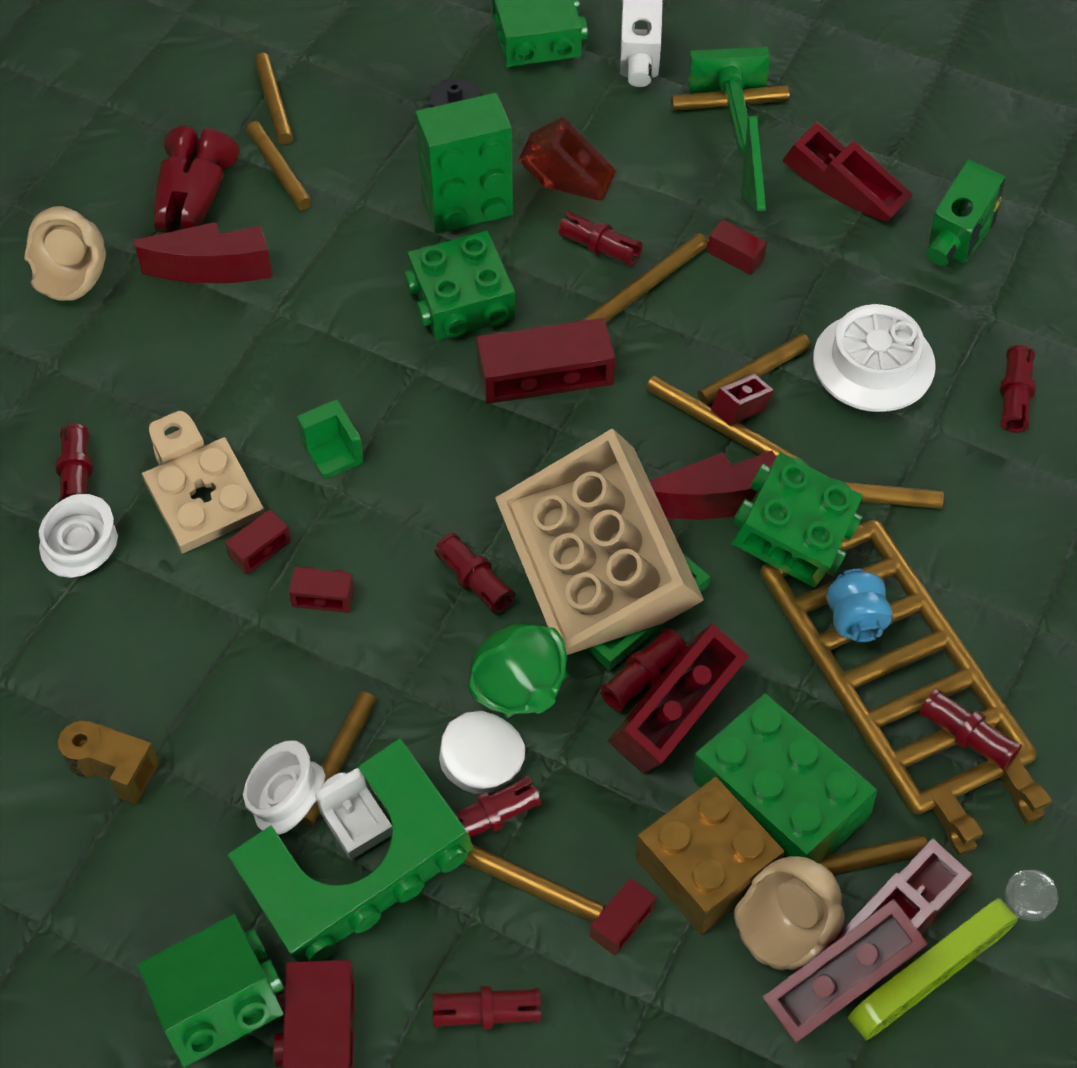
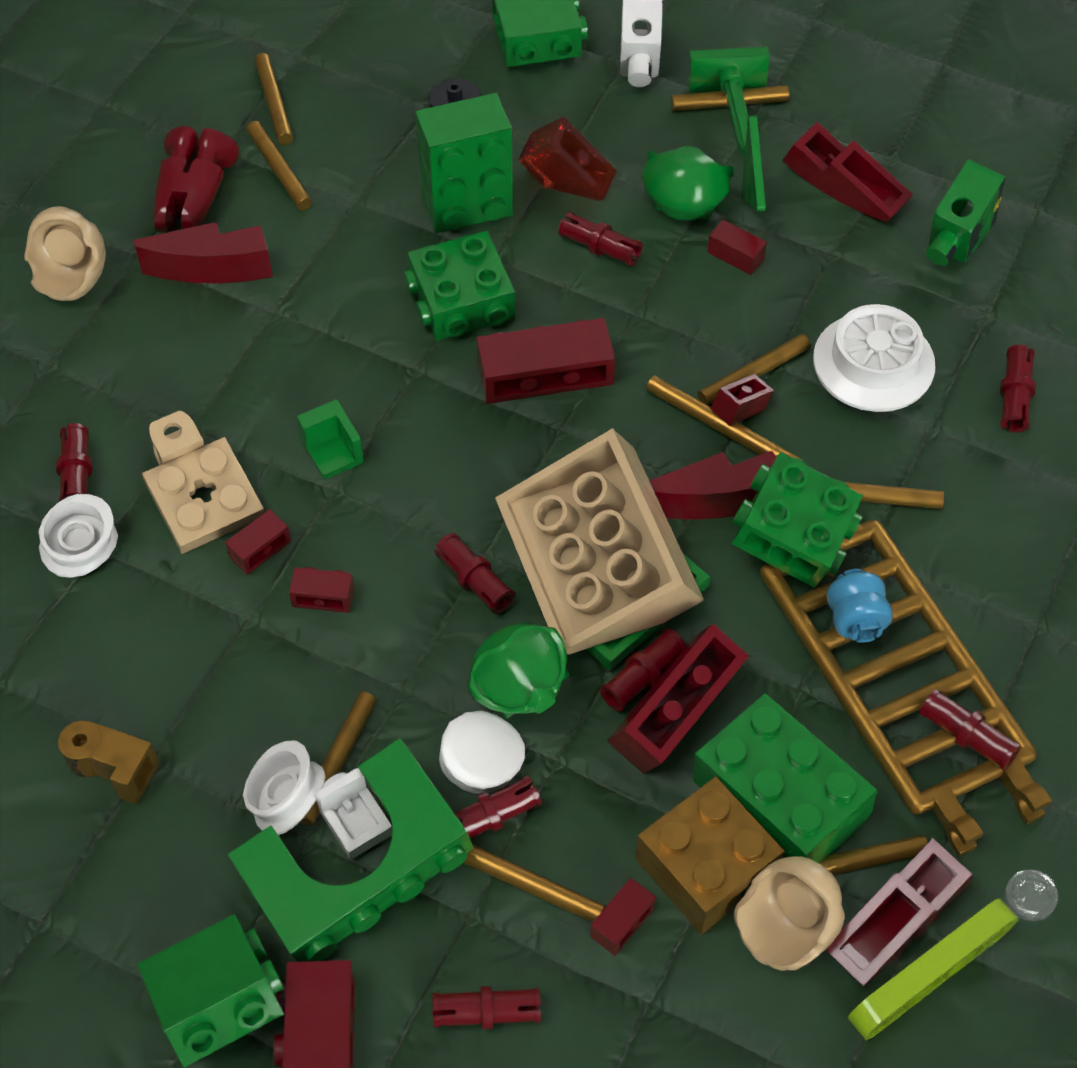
pearl gold bar [582,233,708,323] -> none
brick [763,899,928,1043] -> none
none -> green helmet [641,146,734,221]

